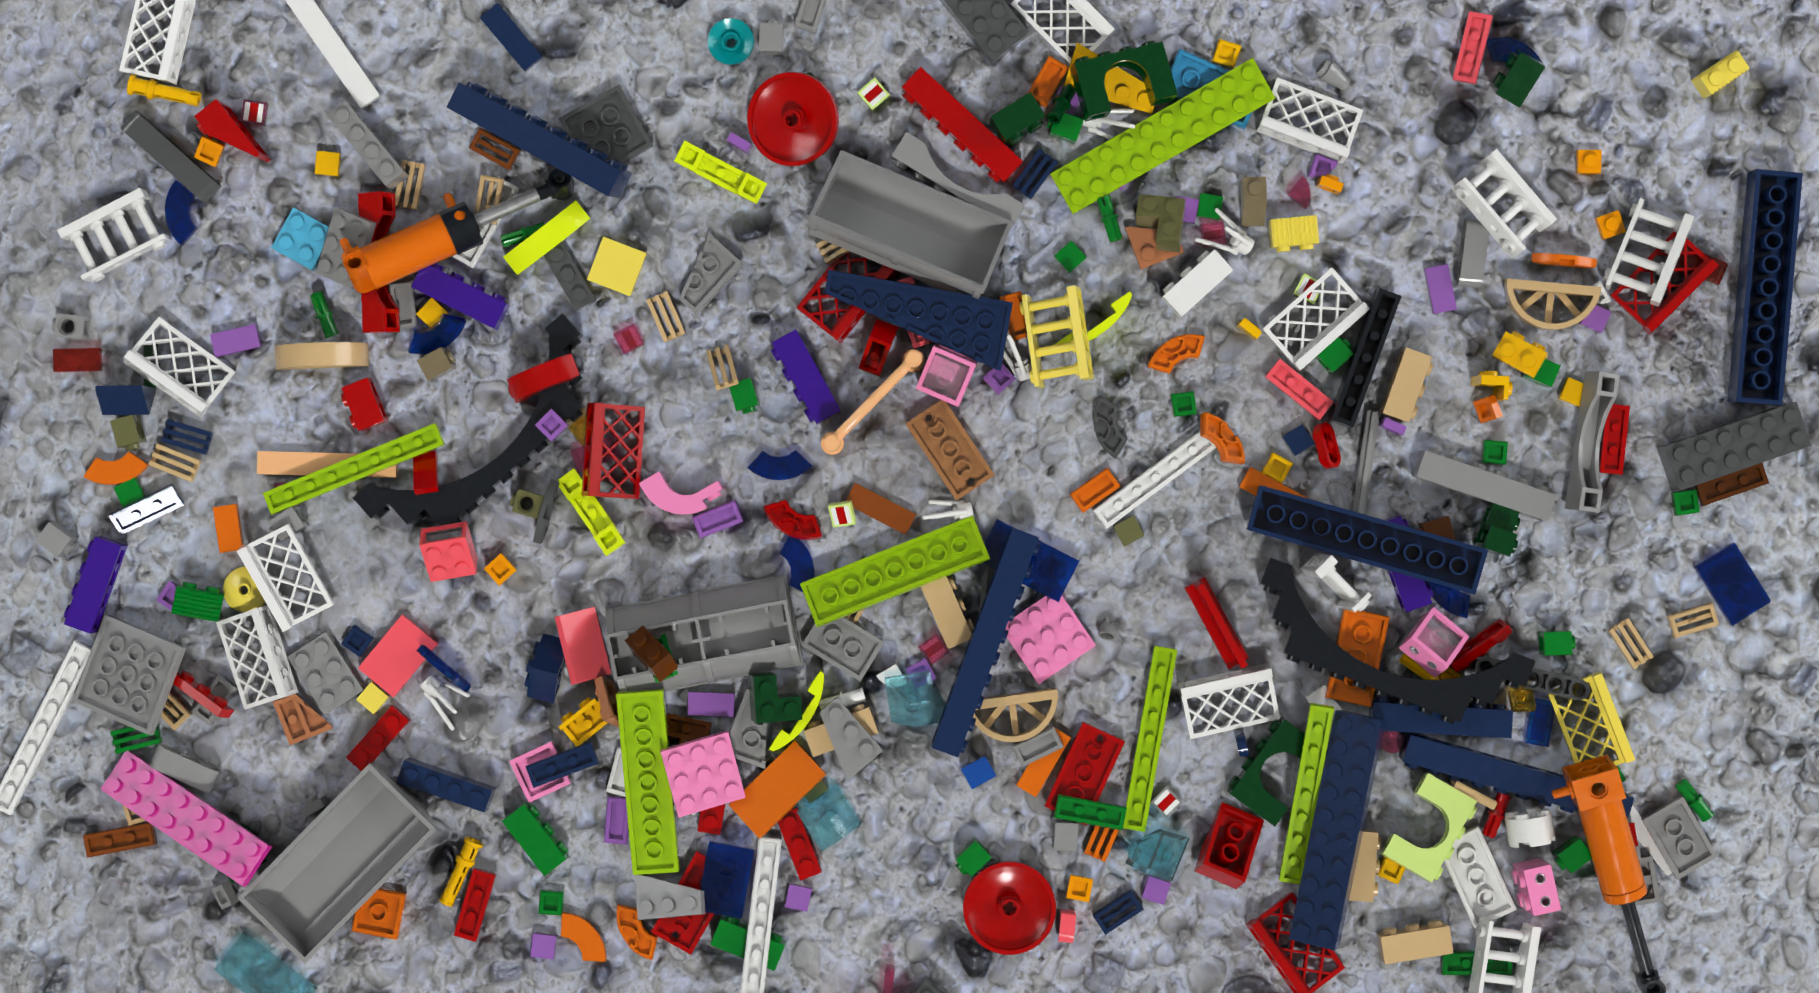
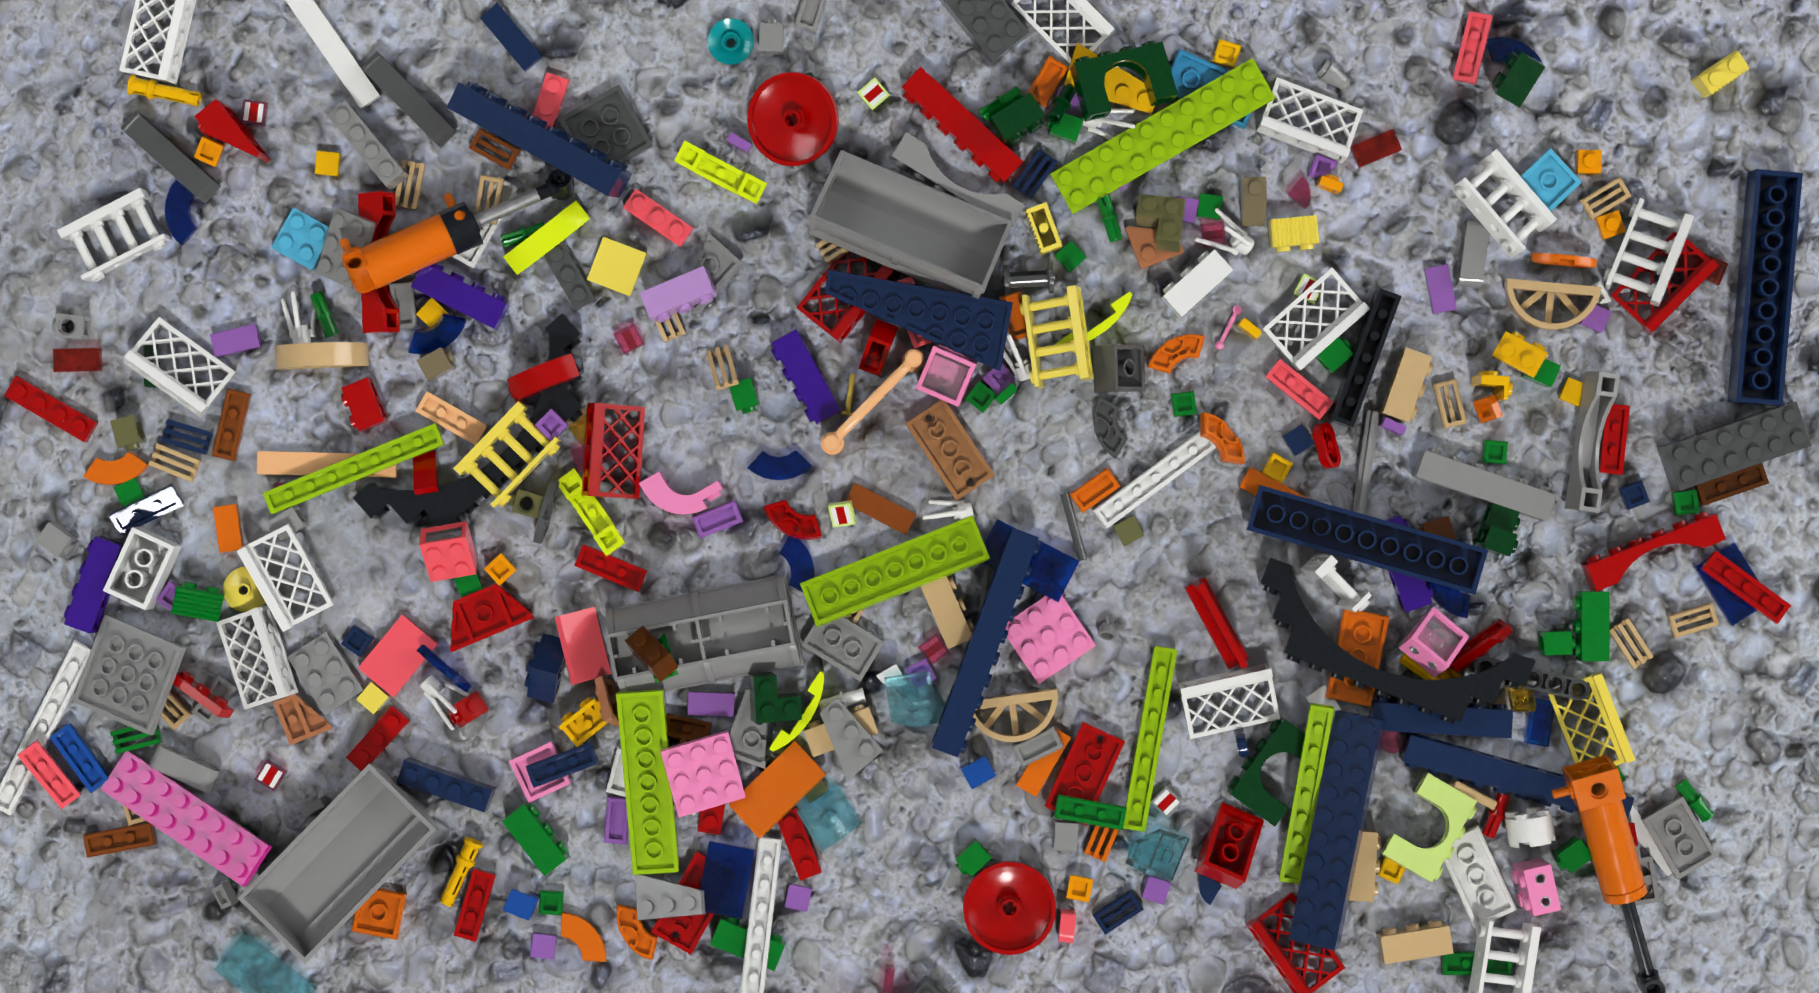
dark blue slope [95,385,156,415] -> none
none -> red plate [4,376,99,442]
none -> coral plate [17,739,82,809]
none -> blue plate [50,723,109,793]
none -> white brick [103,527,182,610]
none -> dark orange tile [212,388,252,461]
none -> tile [254,759,288,791]
none -> white plant [281,291,317,344]
none -> dark grey beam [360,51,457,148]
none -> light nougat plate [416,391,488,445]
none -> red bracket [448,691,489,728]
none -> red wing [450,583,535,652]
none -> light yellow fence [453,401,562,508]
none -> green tile [453,573,484,598]
none -> blue panel [503,889,540,921]
none -> coral plate [533,72,570,128]
none -> red plate [574,544,648,592]
none -> coral plate [623,189,694,248]
none -> lavender brick [640,266,718,323]
none -> light yellow pin [840,374,856,416]
none -> green tile [965,381,997,413]
none -> green axle [979,86,1023,121]
none -> green tile [994,383,1017,405]
none -> dark grey hose [1001,263,1055,296]
none -> light yellow brick [1024,202,1062,255]
none -> dark grey bar [1060,492,1087,561]
none -> dark grey slope [1093,344,1145,393]
none -> dark blue tile [1198,874,1222,905]
none -> bright pink hinge [1215,305,1242,350]
none -> clear red tile [1350,129,1402,168]
none -> tan tile [1432,378,1467,429]
none -> medium azure plate [1521,148,1582,211]
none -> green brick [1572,591,1610,661]
none -> tan tile [1579,177,1632,221]
none -> red arch [1581,511,1726,591]
none -> dark blue tile [1618,480,1650,510]
none -> red plate [1700,550,1791,624]

